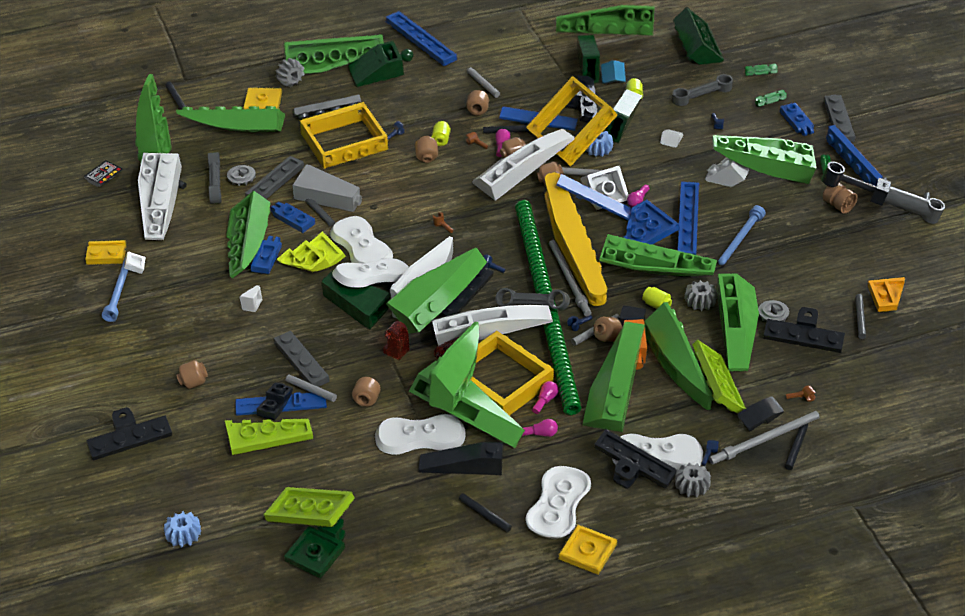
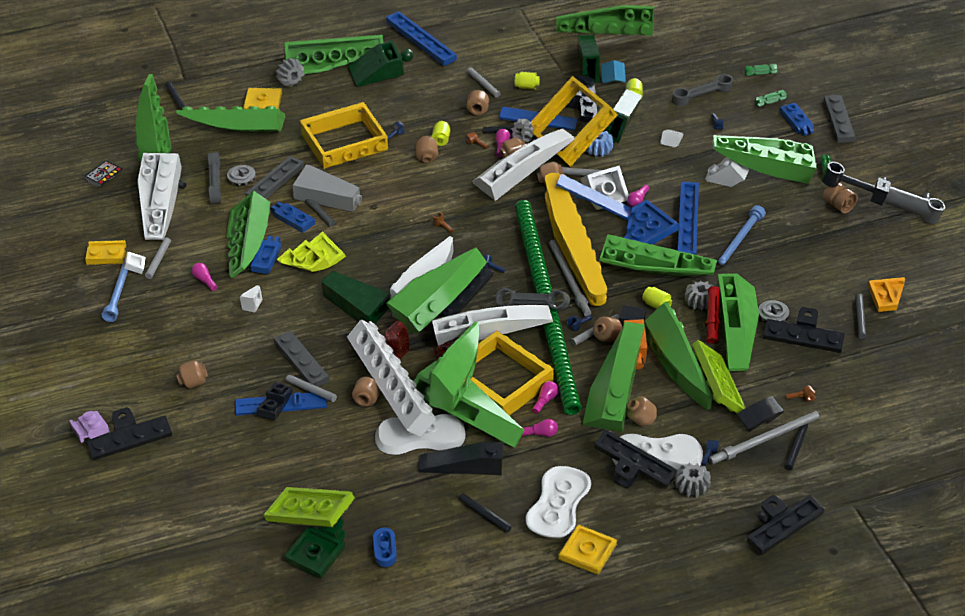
light blue gear [164,511,201,547] -> none
lime wing [225,419,313,455] -> none
plate [292,95,361,119] -> none
white plate [330,216,393,263] -> none
white plate [332,258,409,288] -> none
dark green slope [673,7,724,65] -> none
blue plate [826,125,891,186] -> none
none -> lavender plate [69,411,110,442]
none -> light grey bar [145,237,171,279]
none -> dark pink piece [191,263,218,291]
none -> white brick [347,320,436,437]
none -> blue plate [373,528,397,567]
none -> light grey gear [510,119,533,145]
none -> neon yellow brick [515,72,540,89]
none -> medium nougat head [626,396,657,426]
none -> red pin [705,286,721,344]
none -> black plate [746,495,825,555]

